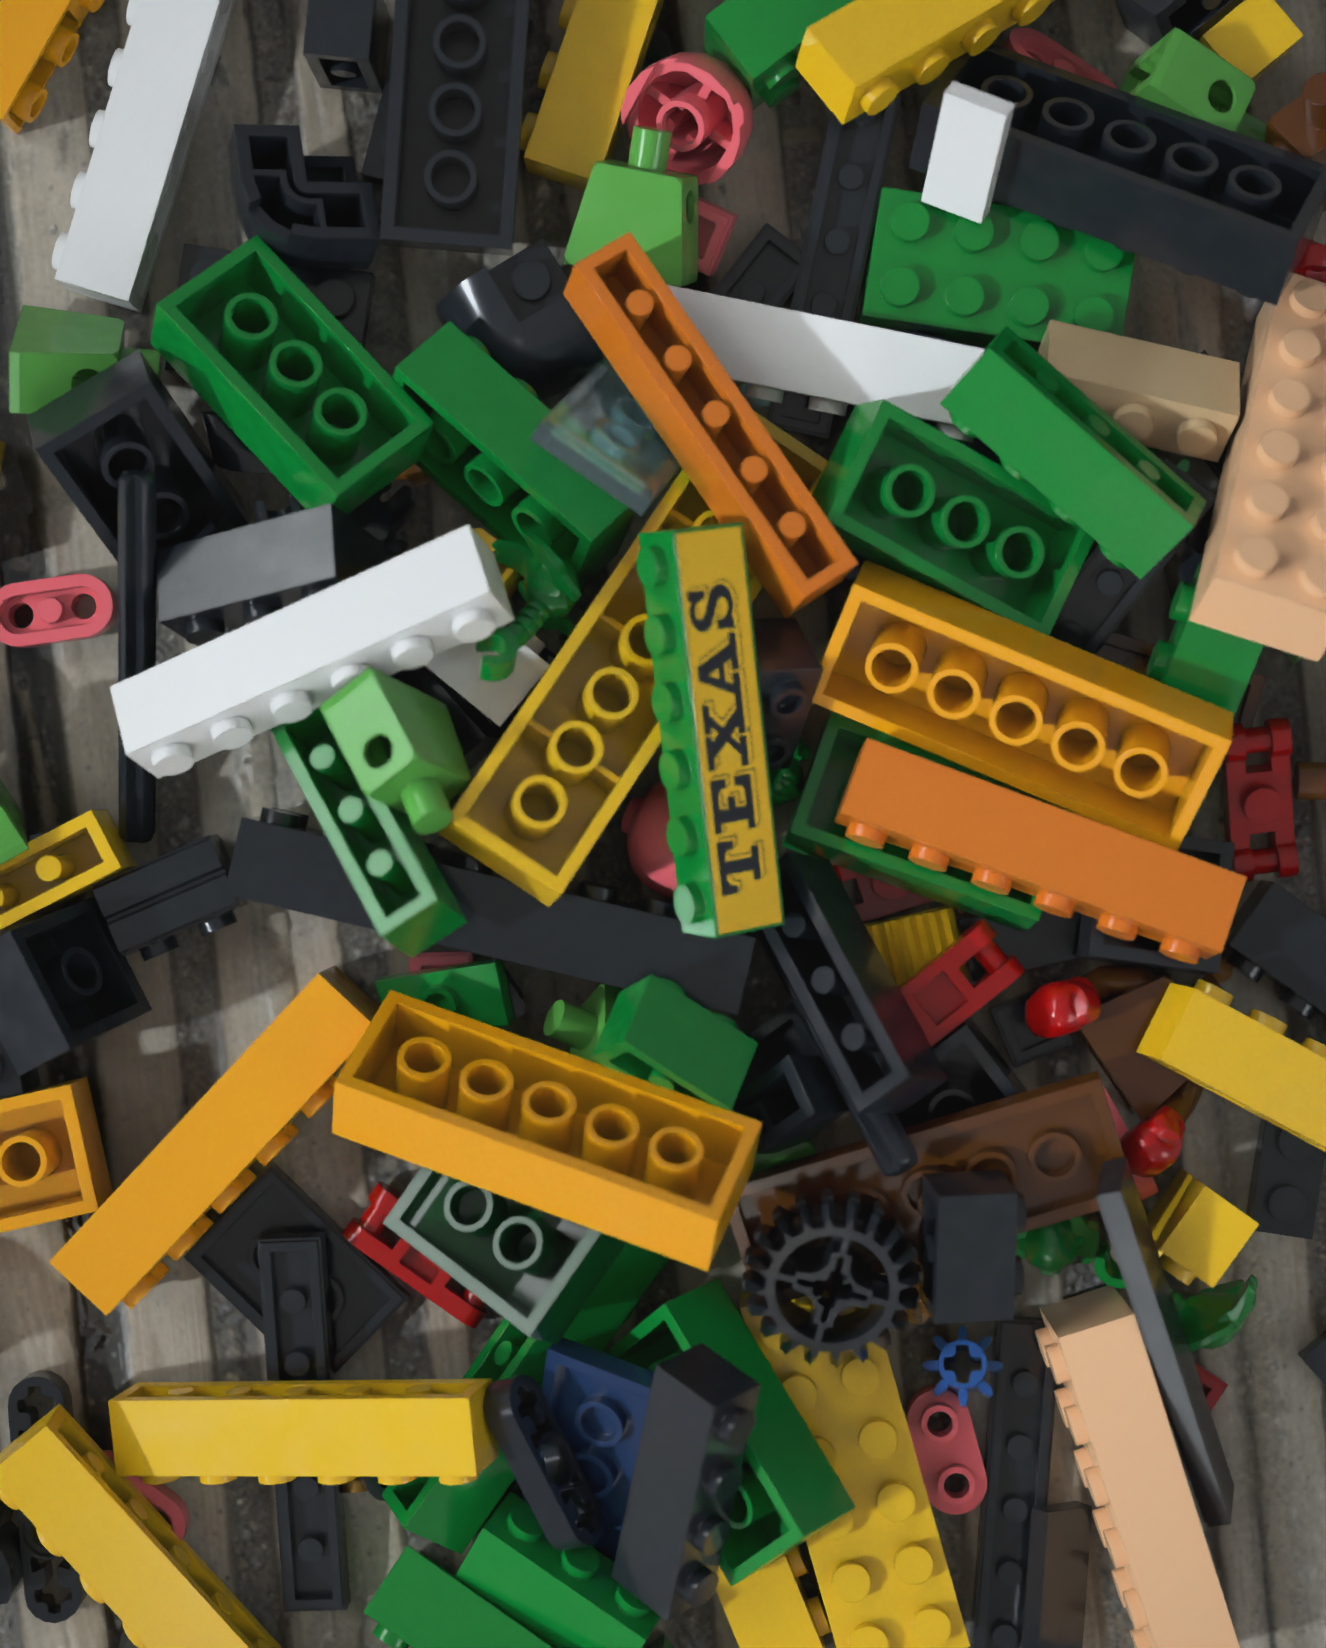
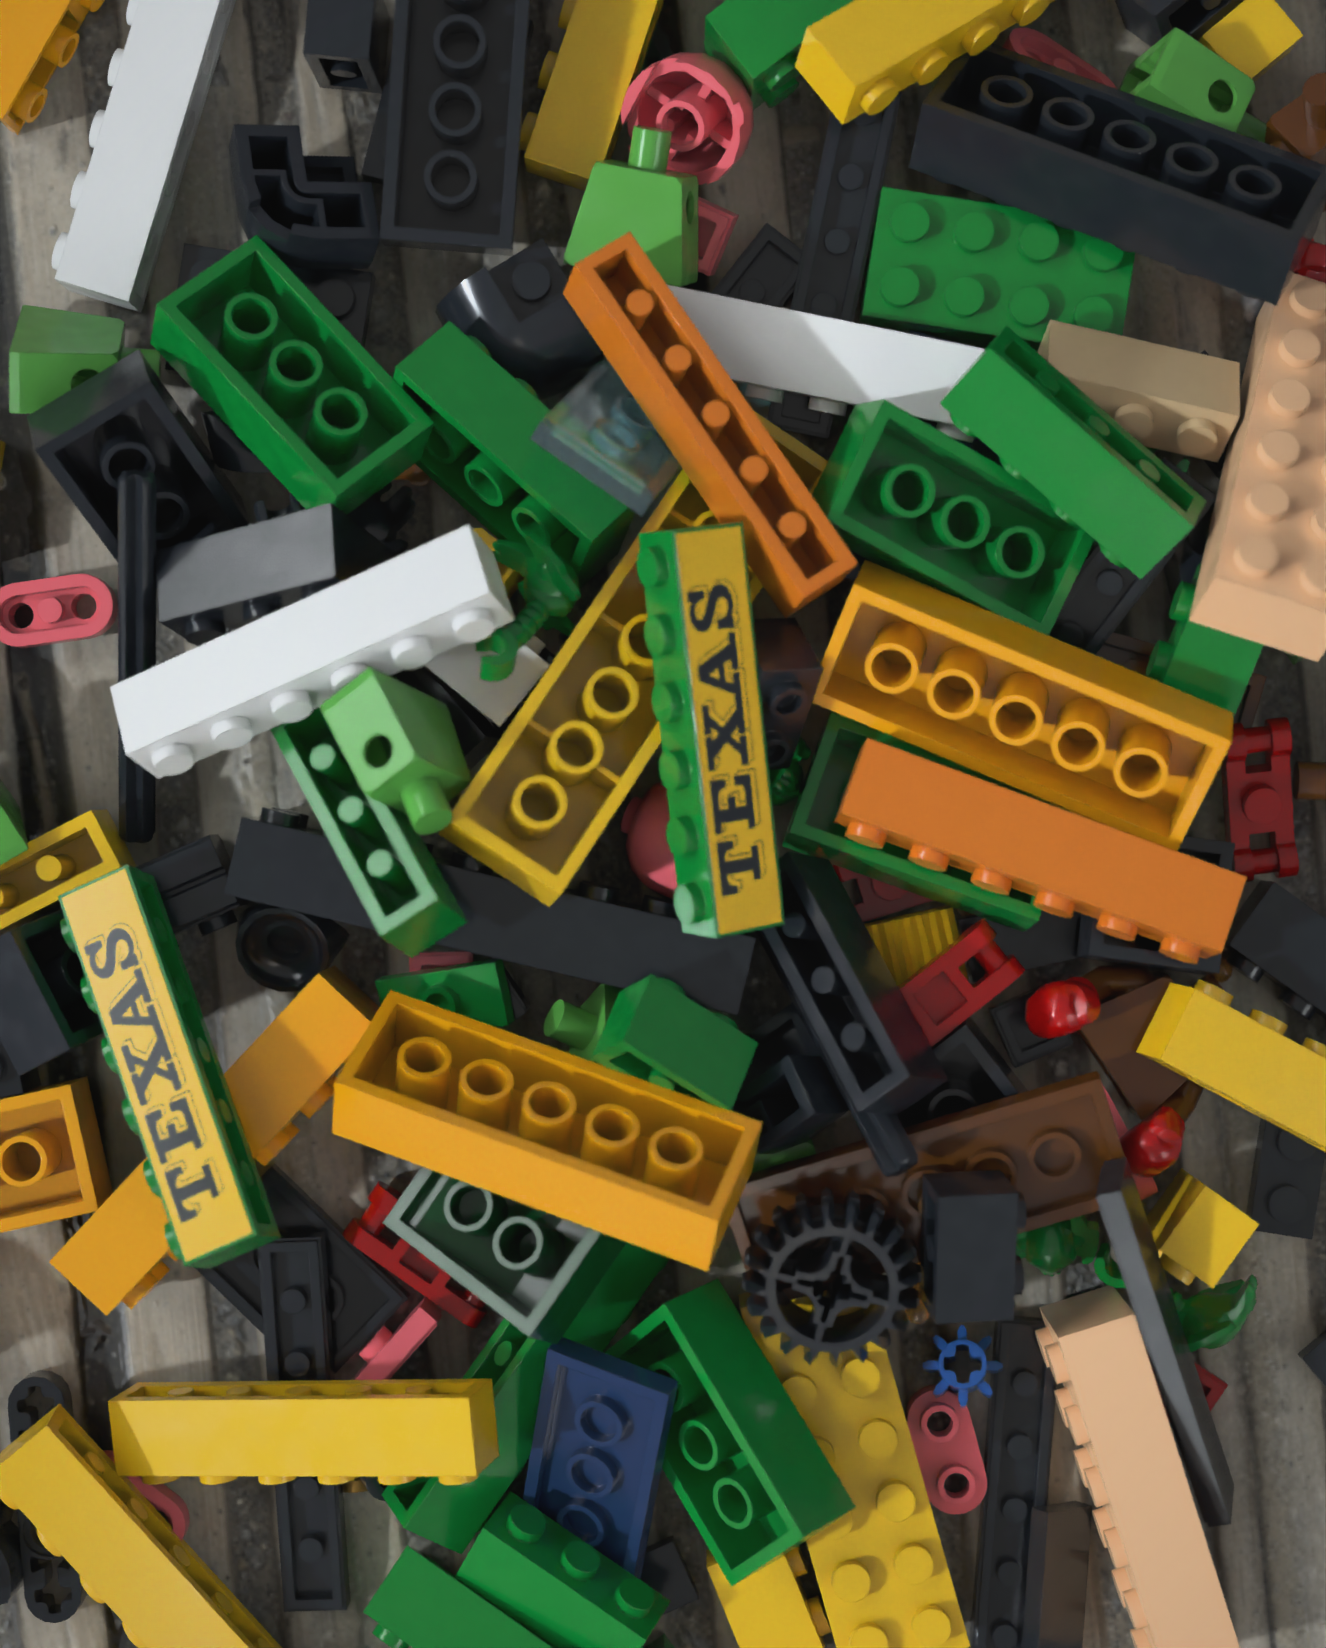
black beam [483,1374,602,1551] -> none
black brick [611,1343,760,1622] -> none
white tile [921,81,1015,224] -> none
none -> brick [58,864,281,1269]
none -> black piece [235,904,349,992]
none -> coral plate [351,1297,442,1380]

